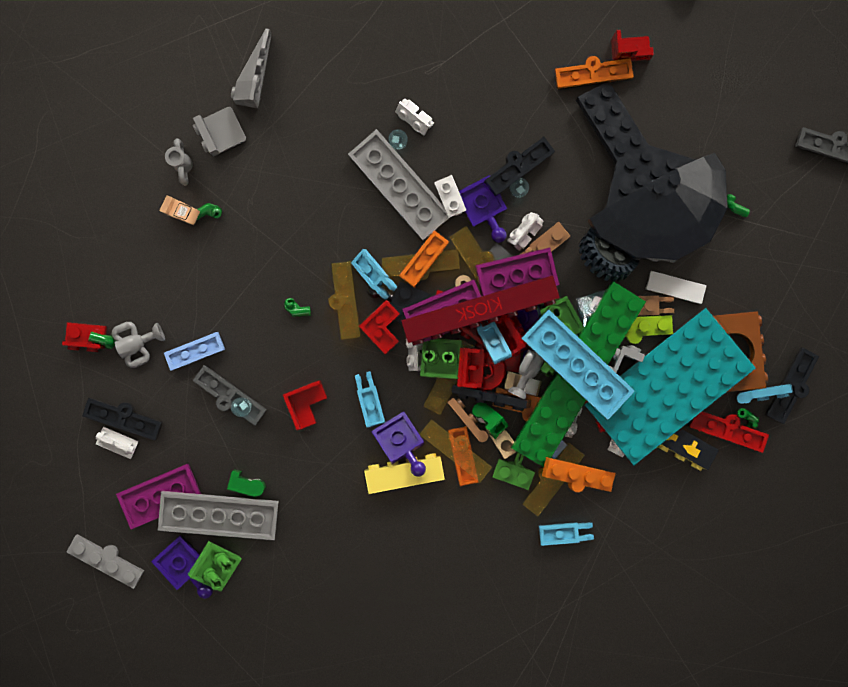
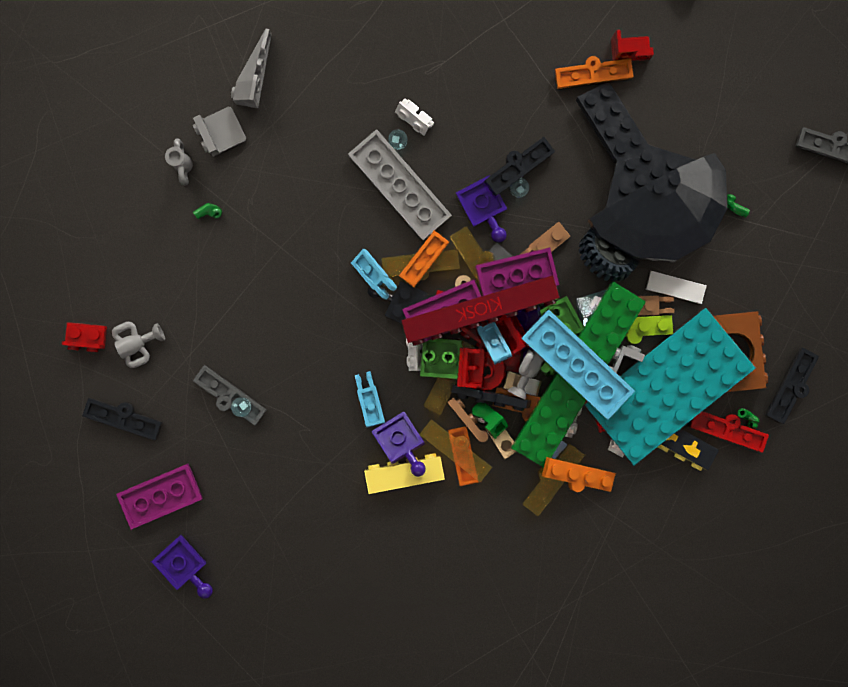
light grey hinge [67,534,144,589] -> none
green arm [88,332,116,349] -> none
white hinge [96,426,139,459] -> none
light grey plate [158,491,278,540] -> none
light nougat leg [159,195,200,225] -> none
light blue plate [164,332,225,371] -> none
bright green plate [188,541,241,592] -> none
green leg [227,469,266,497] -> none
red panel [283,380,327,430] -> none
green arm [284,298,311,317] -> none
clear yellow hinge [329,261,360,340] -> none
red panel [359,300,400,355] -> none
white hinge [434,175,466,218] -> none
bright green plate [492,452,535,490] -> none
white hinge [507,212,544,251] -> none
medium azure hinge [539,522,594,546] -> none
medium azure hinge [737,384,793,404] -> none

